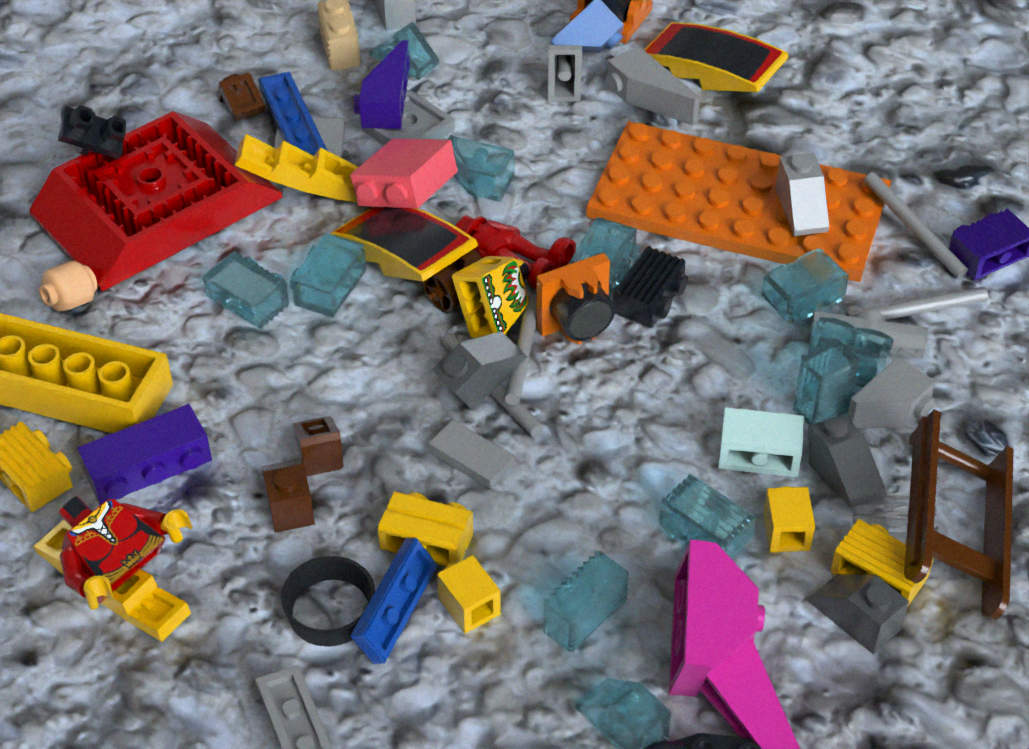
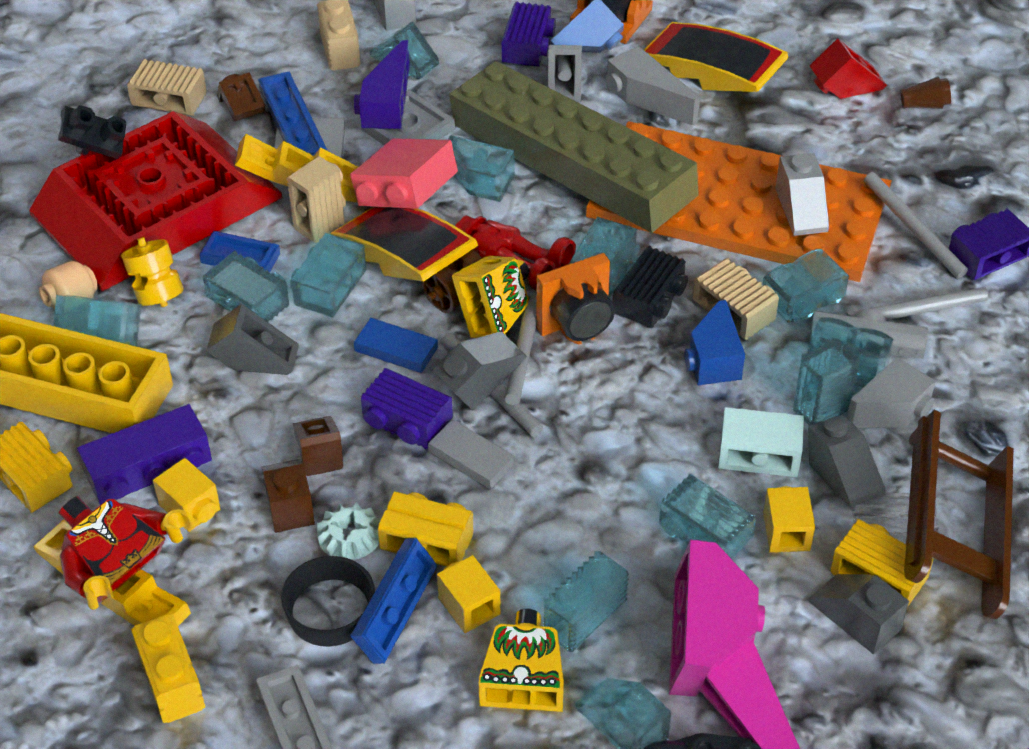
none -> clear light blue brick [53,295,142,347]
none -> yellow wheel [121,237,184,307]
none -> tan brick [127,58,207,116]
none -> yellow brick [131,614,205,723]
none -> yellow brick [153,458,220,532]
none -> blue tile [199,231,281,278]
none -> dark grey slope [206,304,299,375]
none -> tan brick [286,156,346,243]
none -> light aqua gear [317,502,381,560]
none -> blue tile [354,318,438,373]
none -> dark purple brick [361,368,453,449]
none -> olive brick [449,61,699,233]
none -> torso [478,609,564,712]
none -> dark purple brick [501,1,556,67]
none -> blue slope [684,300,745,386]
none -> tan brick [693,258,779,340]
none -> red slope [809,38,887,99]
none -> reddish brown cone [900,76,951,109]

